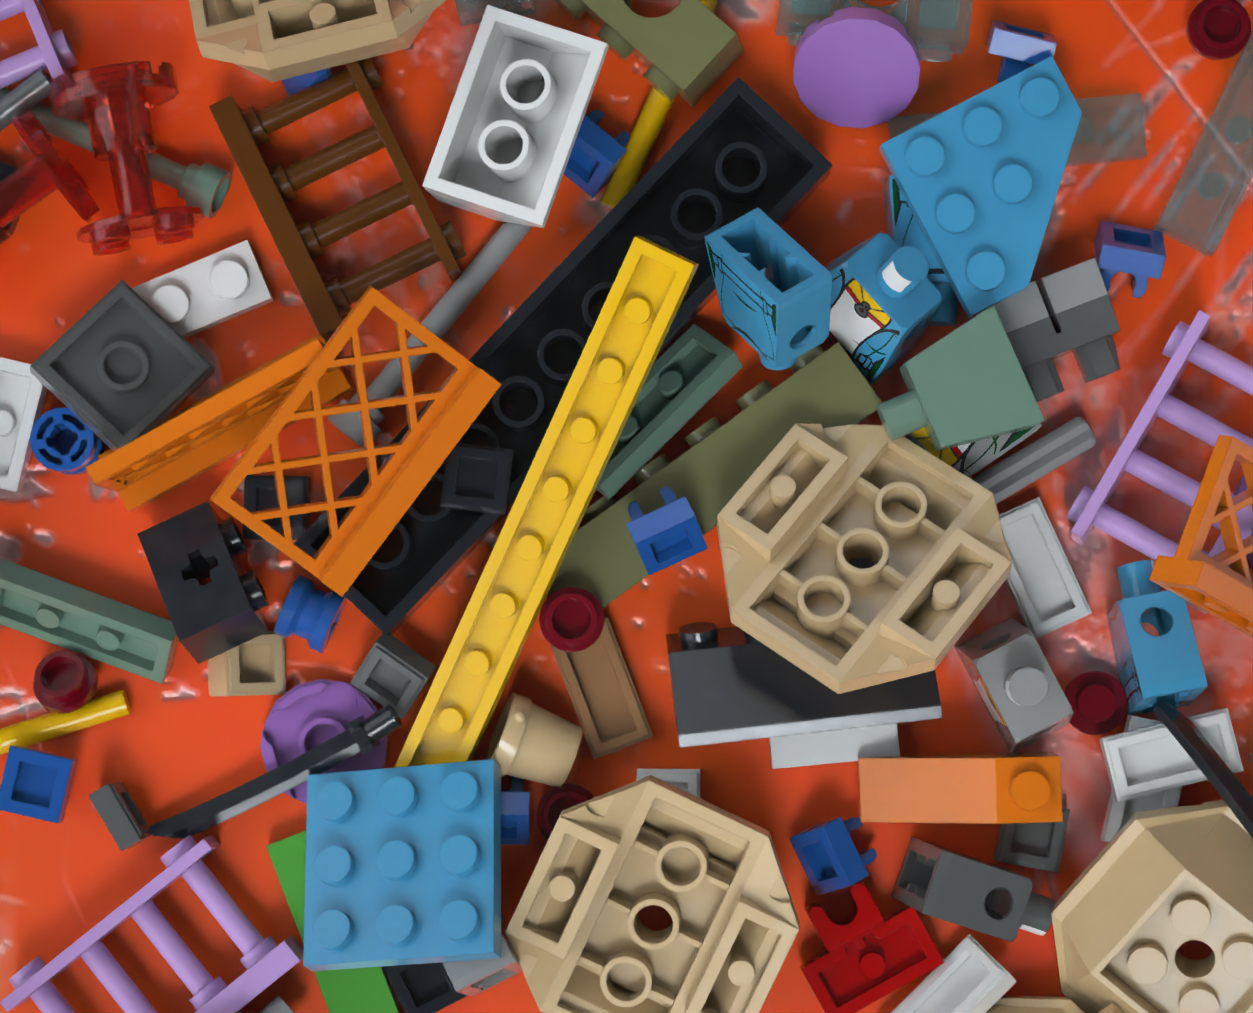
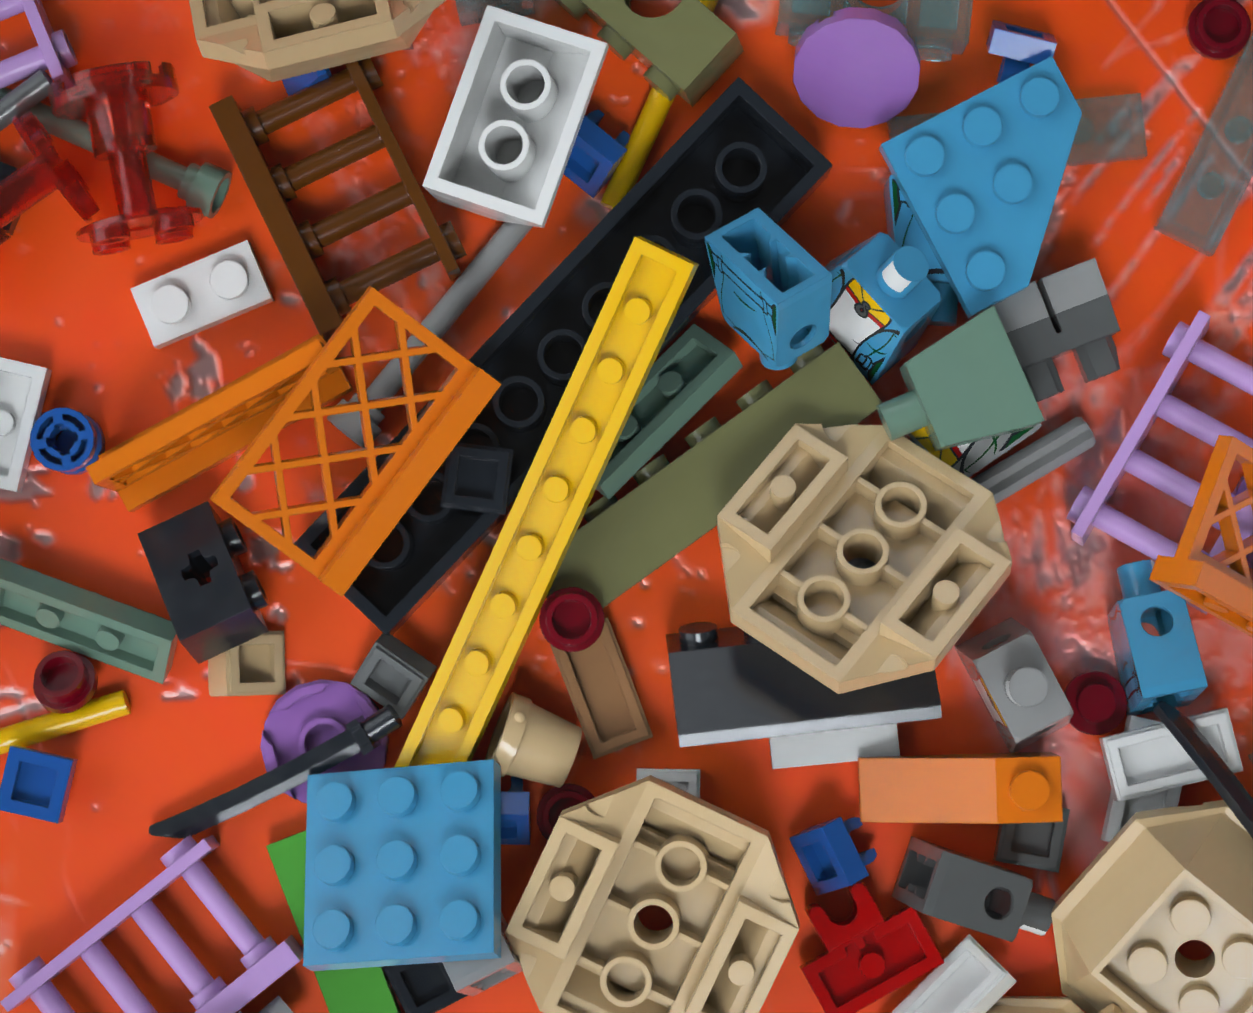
dark grey tile [30,280,215,451] -> none
dark grey tile [88,781,151,851] -> none
black tile [243,475,311,540] -> none
blue wheel [274,575,347,653] -> none
blue tile [626,487,708,575] -> none
white tile [999,497,1092,639] -> none
blue tile [1094,220,1166,298] -> none

